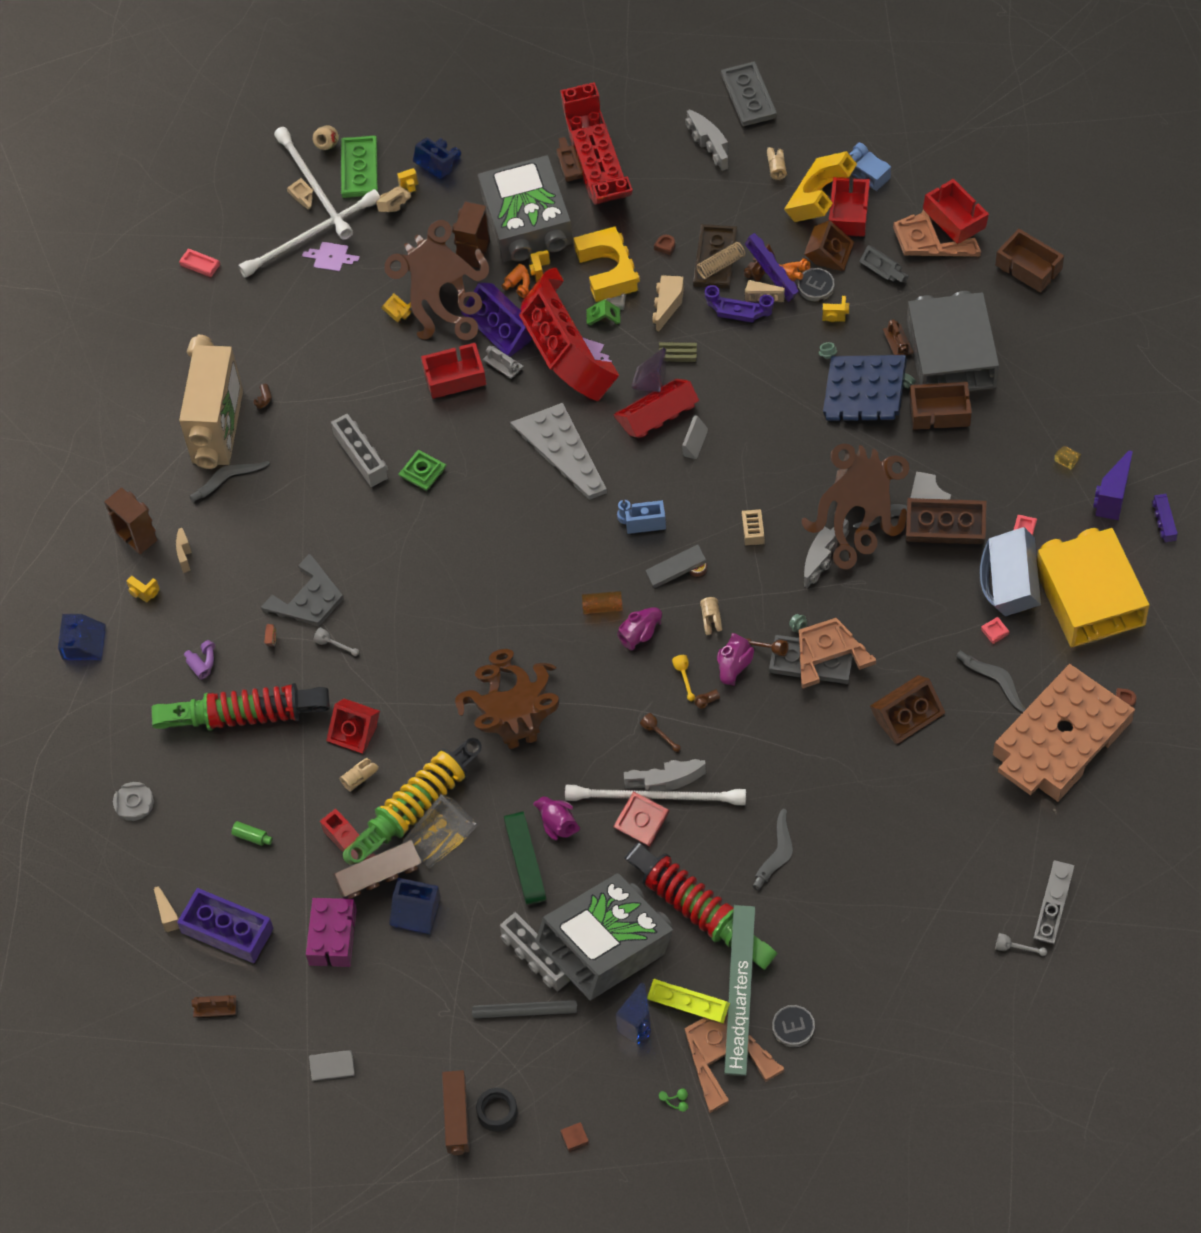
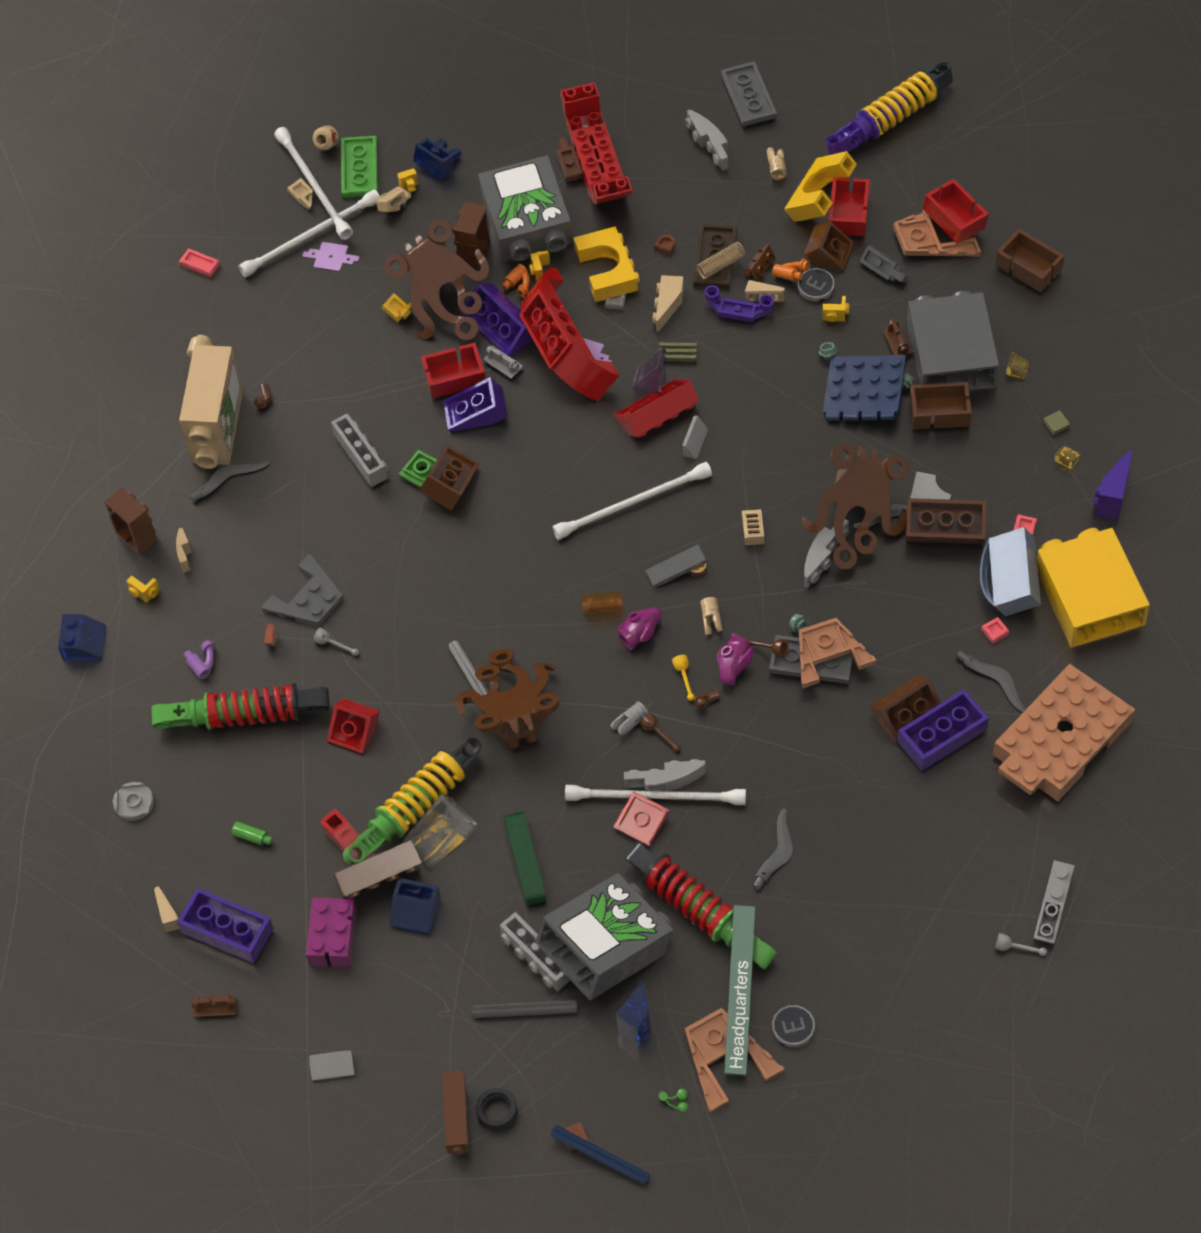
tan hinge [340,758,379,792] -> none
light grey wing [510,403,607,500] -> none
magenta animal [533,796,580,840] -> none
bright green bracket [586,299,620,326] -> none
medium blue hinge [617,500,666,534] -> none
neon yellow plate [647,979,730,1023] -> none
dark purple plate [745,233,799,302] -> none
medium blue hinge [849,143,891,191] -> none
copper tile [1116,688,1136,707] -> none
dark purple piece [1152,494,1178,542] -> none
none -> reddish brown slope [419,444,480,511]
none -> dark purple slope [443,377,508,432]
none -> light grey axle [449,640,489,695]
none -> dark blue axle [551,1125,650,1185]
none -> white hose [552,462,712,540]
none -> light grey hinge [611,701,648,735]
none -> piece [825,62,953,155]
none -> dark purple brick [898,689,989,771]
none -> clear yellow slope [1006,352,1030,379]
none -> olive tile [1043,410,1070,436]

